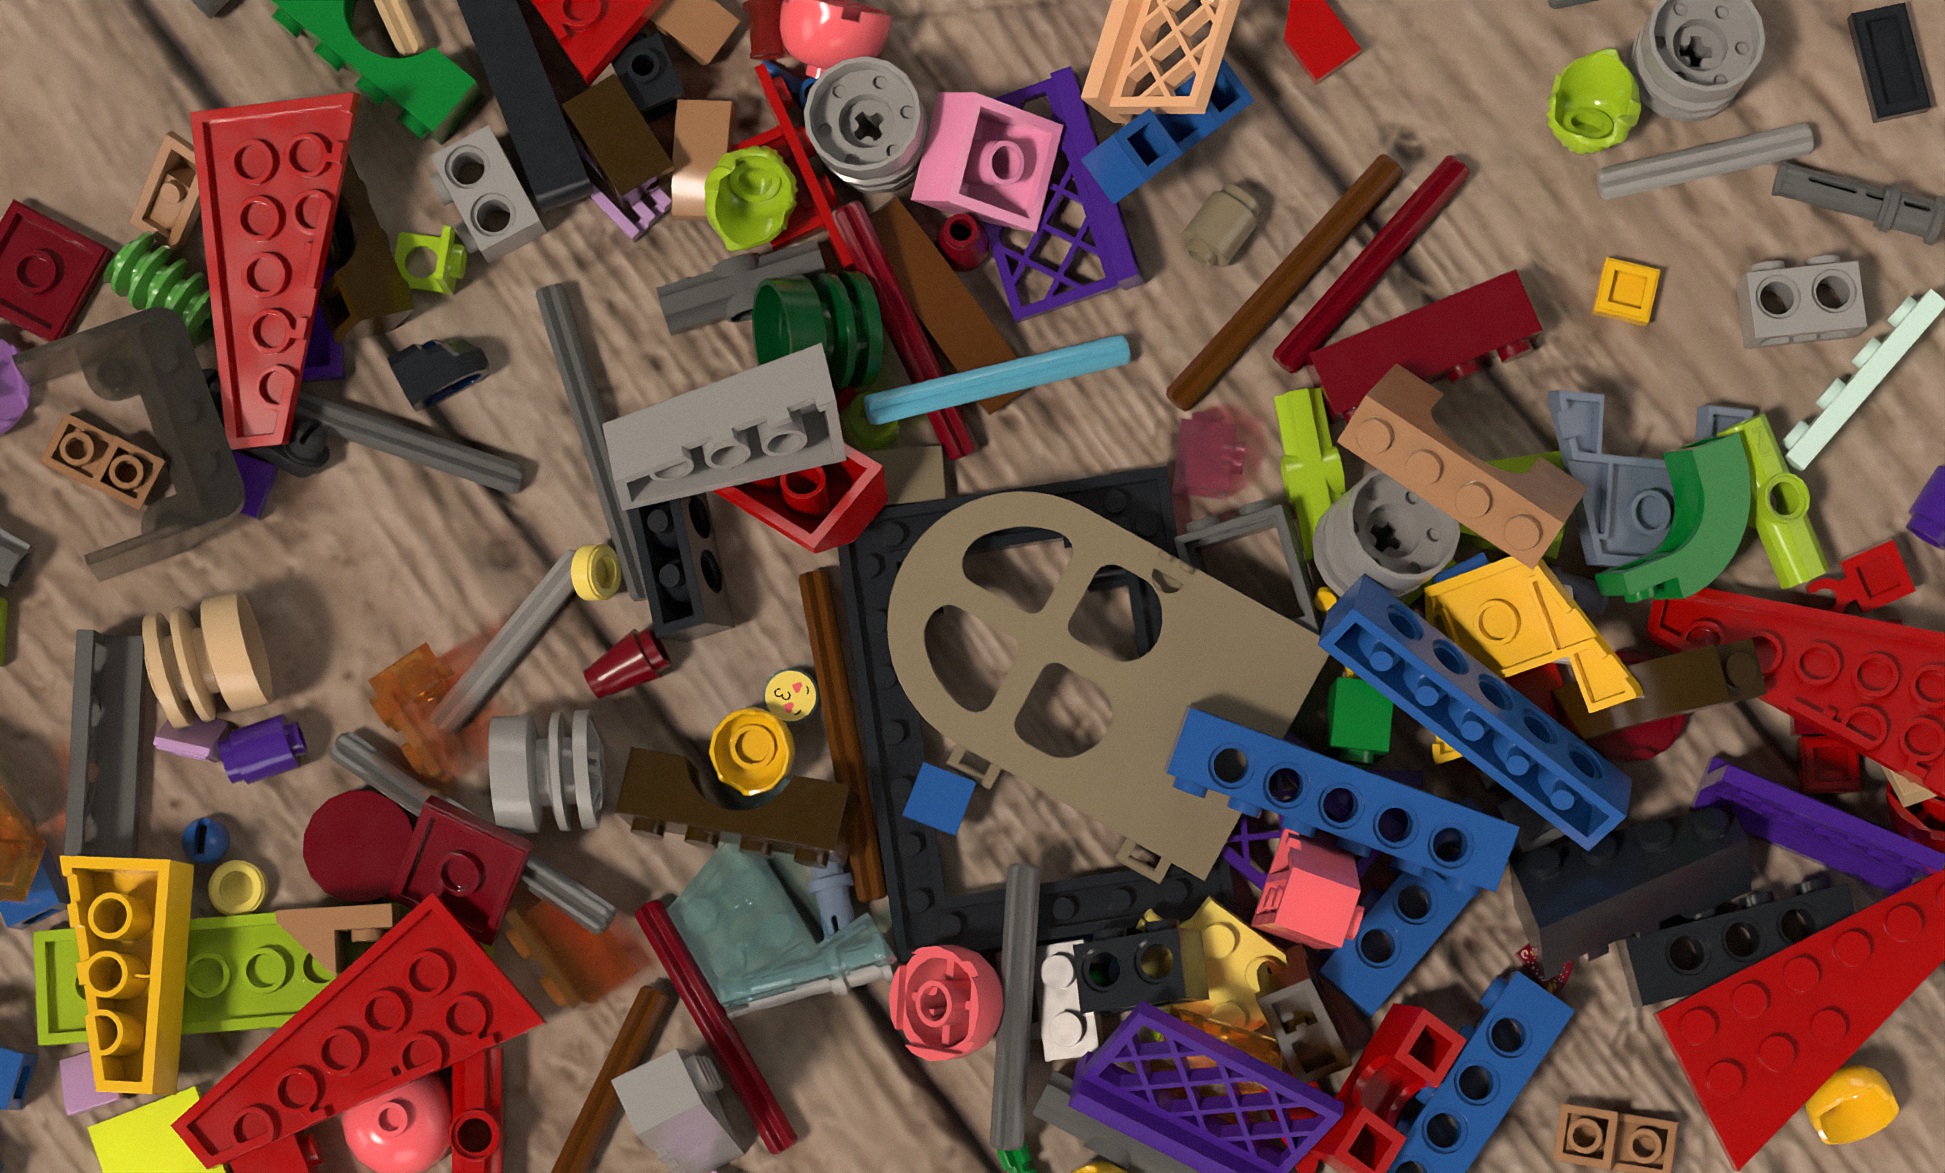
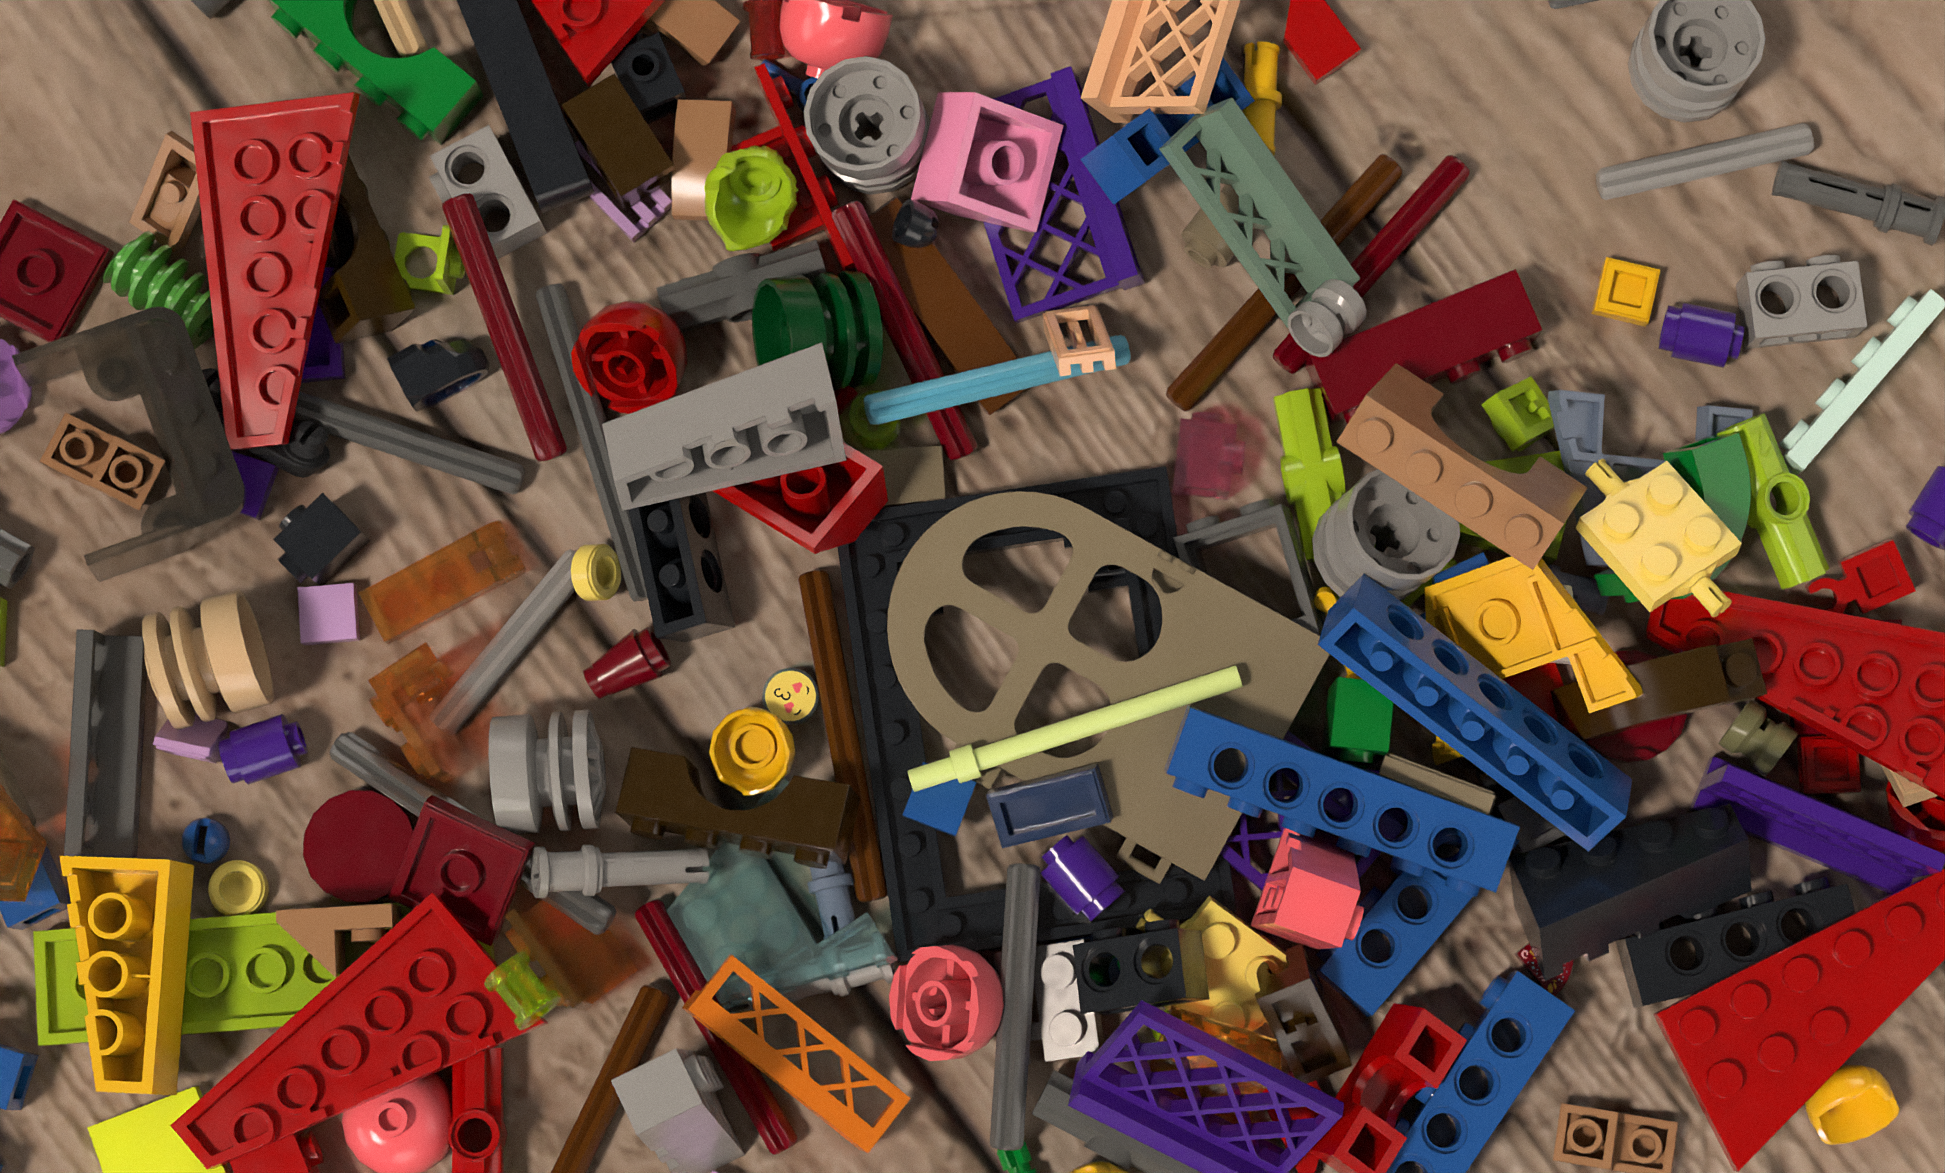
lavender slope [59,1051,131,1116] -> none
dark red cone [934,213,989,272] -> none
lime hair [1546,48,1642,155] -> none
black tile [1847,2,1931,124] -> none
none -> black brick [273,493,370,586]
none -> lavender tile [297,583,360,645]
none -> clear orange plate [359,520,526,644]
none -> dark red axle [442,193,567,462]
none -> clear neon green bush [484,951,561,1030]
none -> light grey pin [531,845,709,898]
none -> red cylinder [571,300,688,414]
none -> orange fence [682,954,911,1153]
none -> black hinge [892,199,939,249]
none -> yellowish green bar [907,665,1243,792]
none -> dark blue tile [986,763,1114,848]
none -> dark purple brick [1041,835,1125,922]
none -> light nougat tile [1042,305,1116,376]
none -> sand green fence [1159,98,1360,328]
none -> yellow pin [1242,41,1282,156]
none -> light grey wheel [1288,279,1367,357]
none -> dark tan tile [1379,753,1498,815]
none -> lime bracket [1481,376,1554,452]
none -> light yellow plate [1575,459,1742,618]
none -> dark purple brick [1658,303,1745,368]
none -> olive wheel [1718,699,1799,778]

